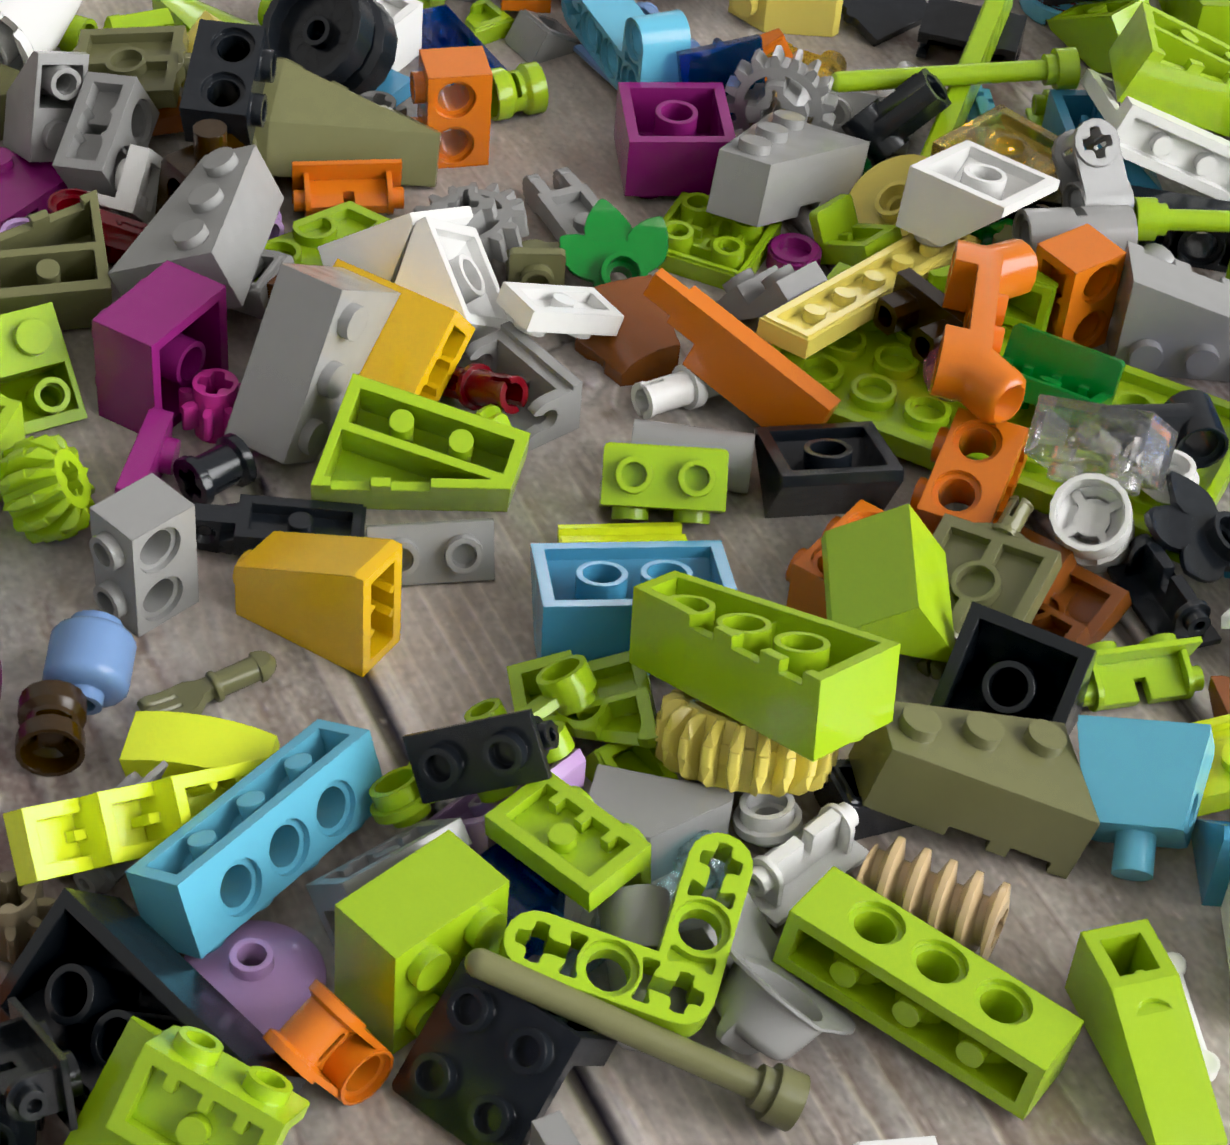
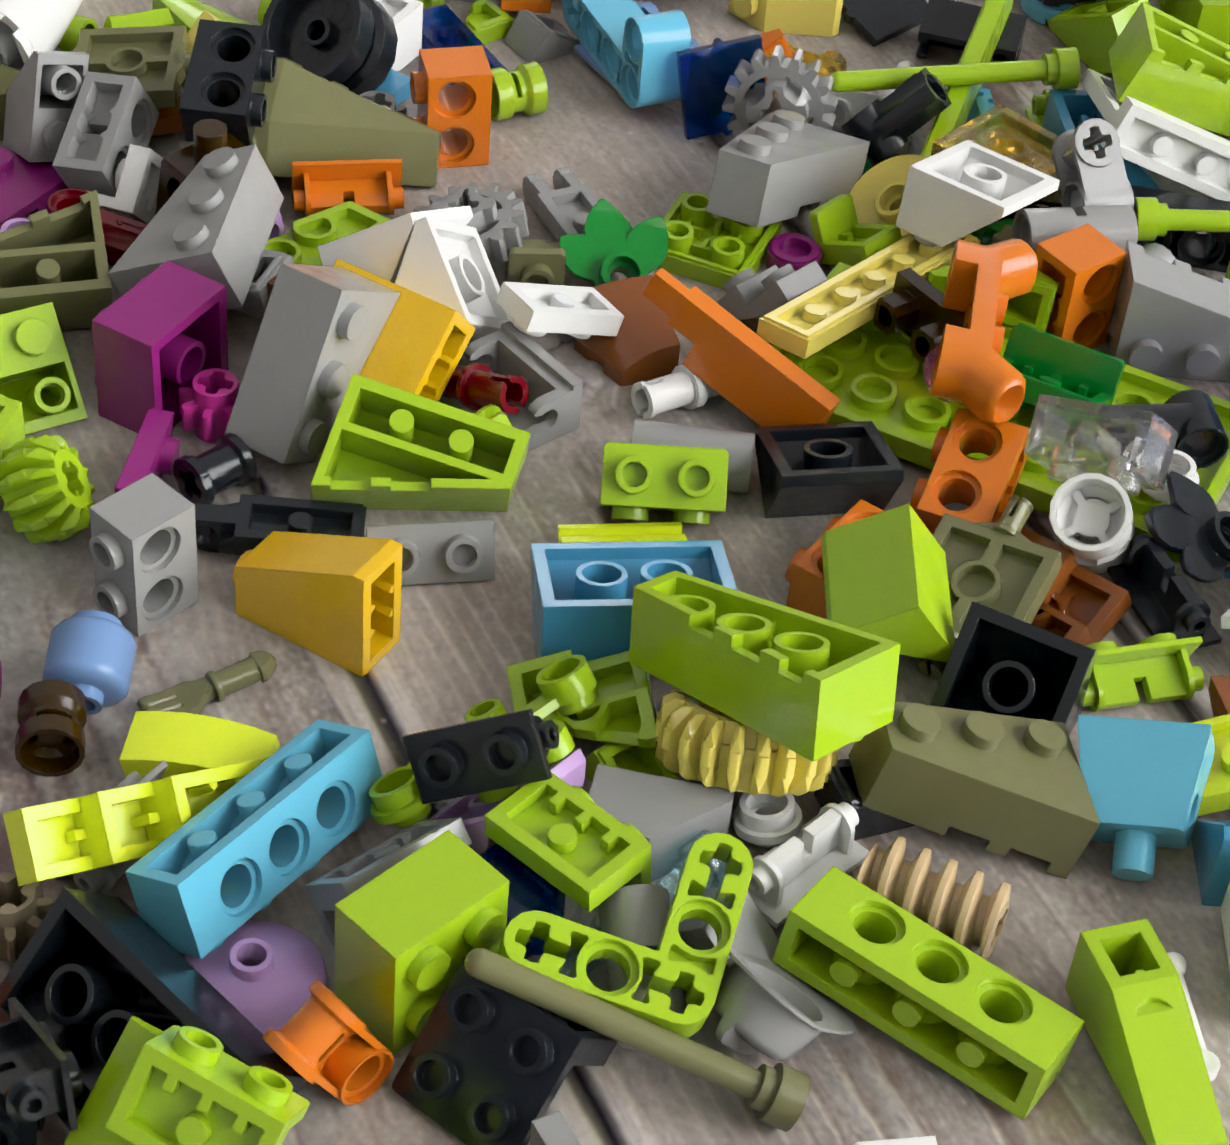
magenta brick [614,82,736,199] -> none

